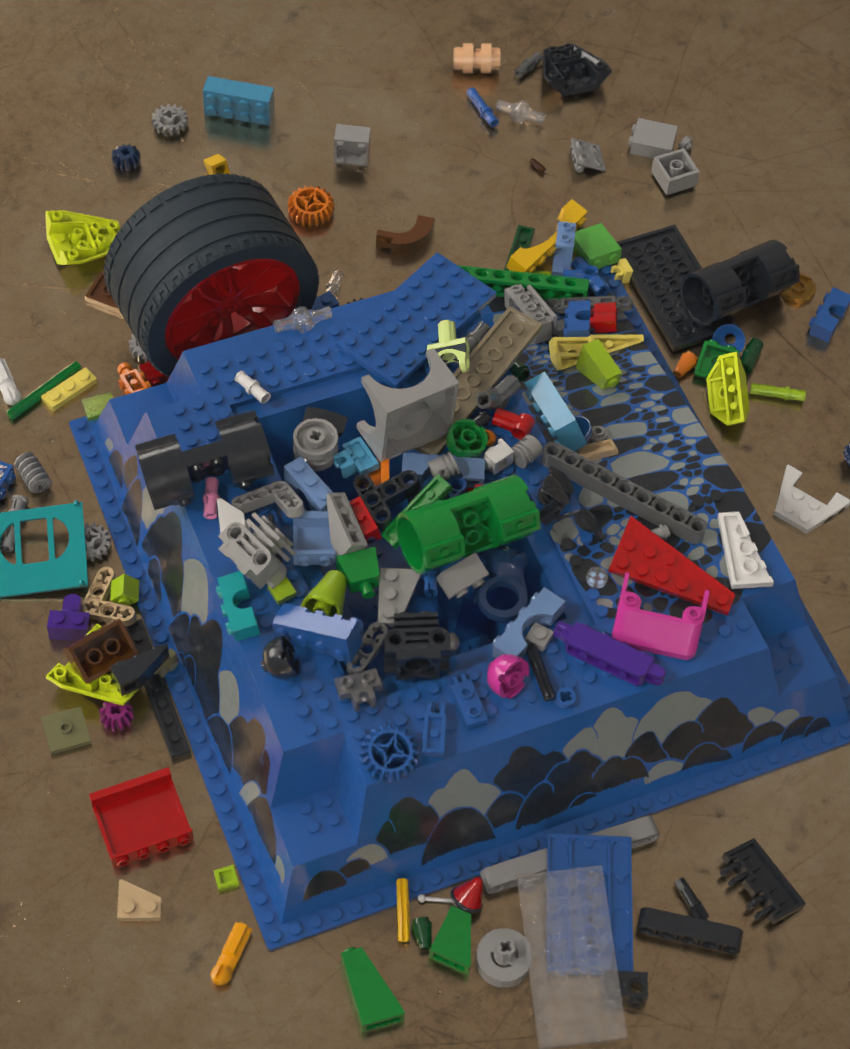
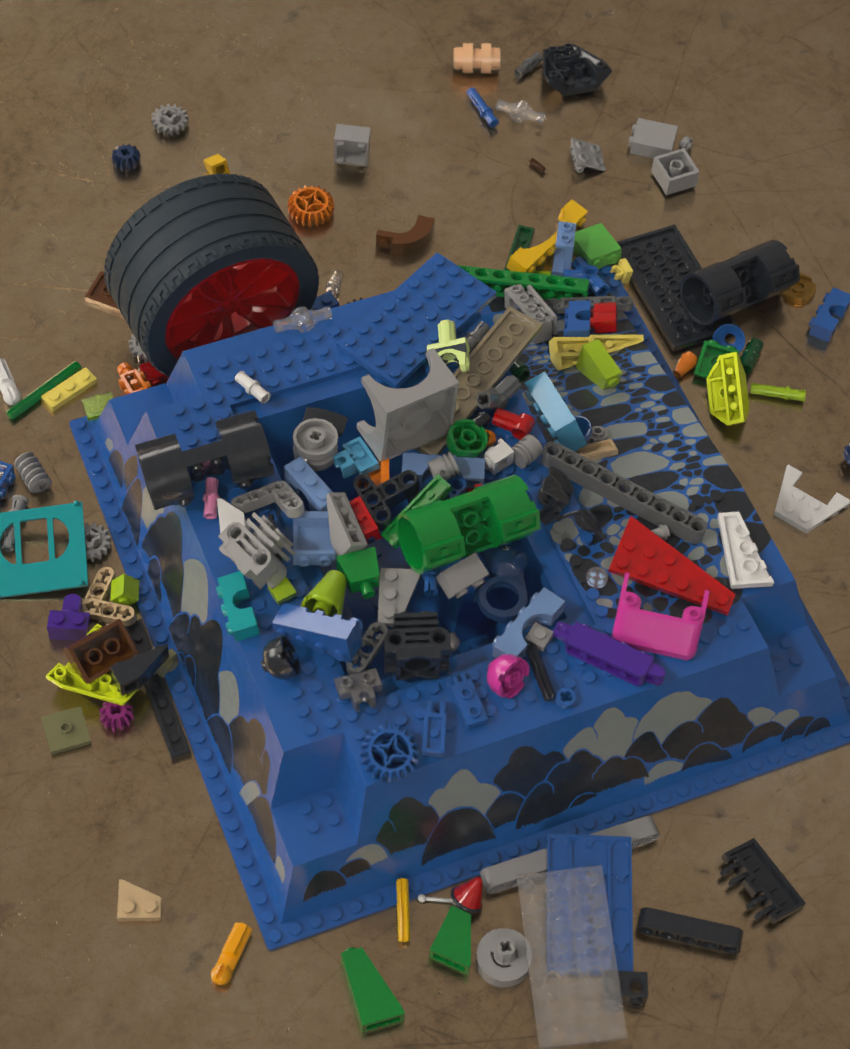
neon yellow wedge [45,210,121,265] -> none
red panel [89,767,194,868] -> none
dark azure brick [203,76,275,126] -> none
lime tile [213,865,240,892] -> none
dark green cone [411,916,432,950] -> none
black piece [674,877,709,921] -> none

